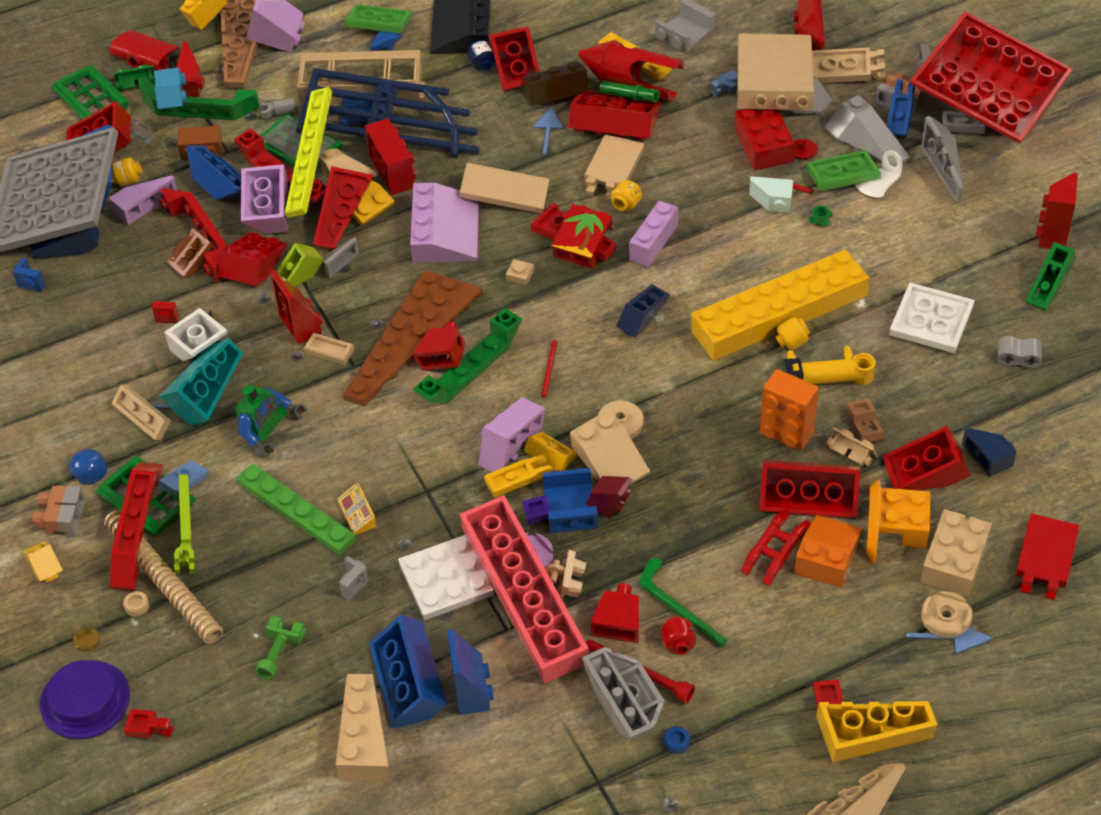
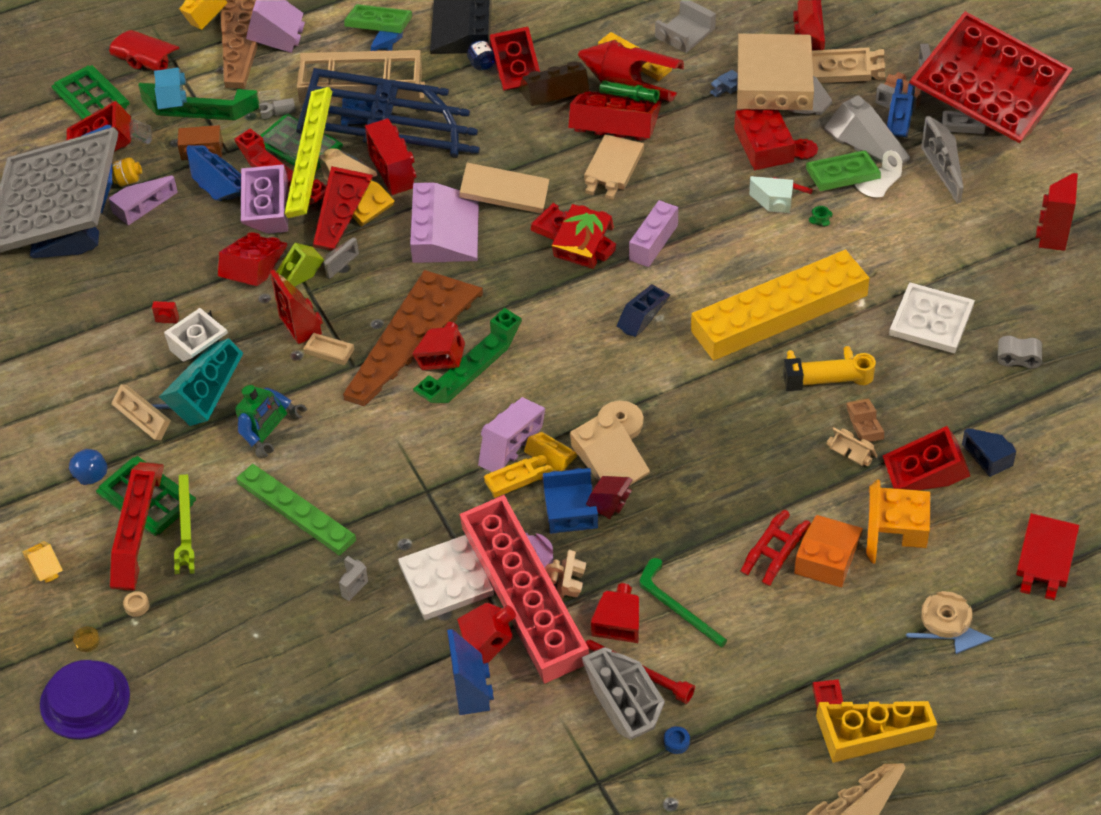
blue bracket [13,258,45,292] -> none
hips [32,486,86,537] -> none
tan piece [104,510,223,644] -> none
green hinge [114,65,155,91] -> none
red plate [124,709,174,739] -> none
medium blue plate [158,460,209,497] -> none
red slope [159,188,227,283] -> none
dark orange slope [167,228,212,278] -> none
red slope [176,41,205,97] -> none
bright green bar [255,615,306,680] -> none
tan wedge [336,674,392,782] -> none
slope [337,483,377,535] -> none
blue slope [369,615,447,728] -> none
tan plate [506,259,534,285] -> none
dark purple plate [523,495,550,525] -> none
medium blue piece [533,107,564,155] -> none
red axle [541,340,557,398] -> none
yellow head [611,180,642,212] -> none
red head [661,616,696,655] -> none
orange brick [760,369,819,451] -> none
red slope [760,459,860,518] -> none
yellow head [775,317,810,351] -> none
tan piece [920,509,992,597] -> none
green slope [1025,242,1076,311] -> none
none -> red torso [457,603,516,663]

